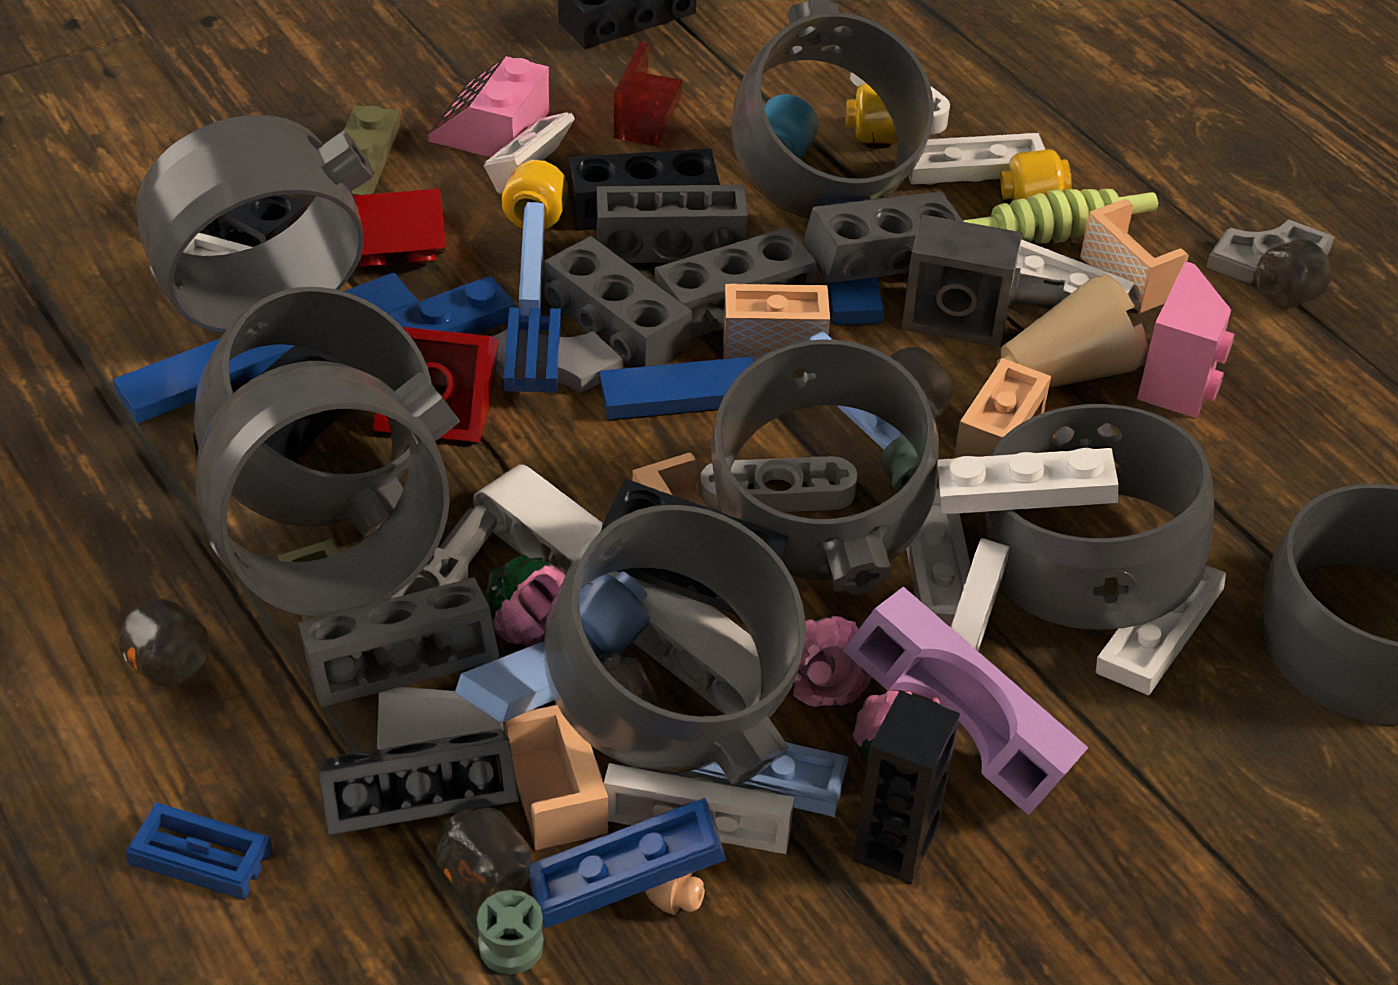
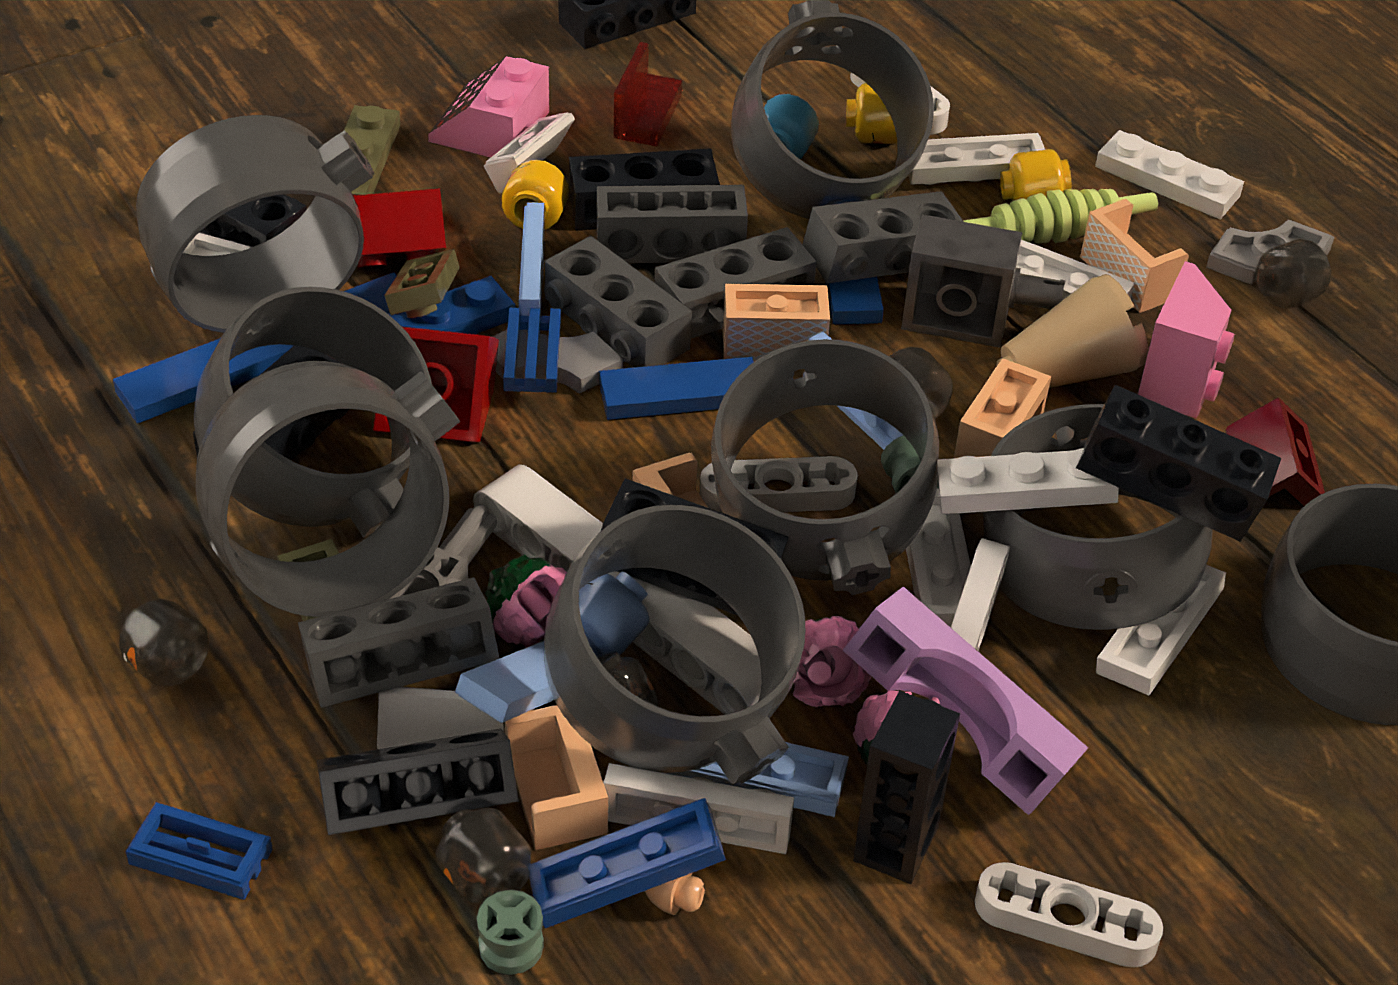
none -> olive plate [384,249,460,318]
none -> white beam [975,862,1163,967]
none -> black brick [1076,385,1281,542]
none -> white plate [1095,130,1244,220]
none -> dark red panel [1226,397,1325,506]

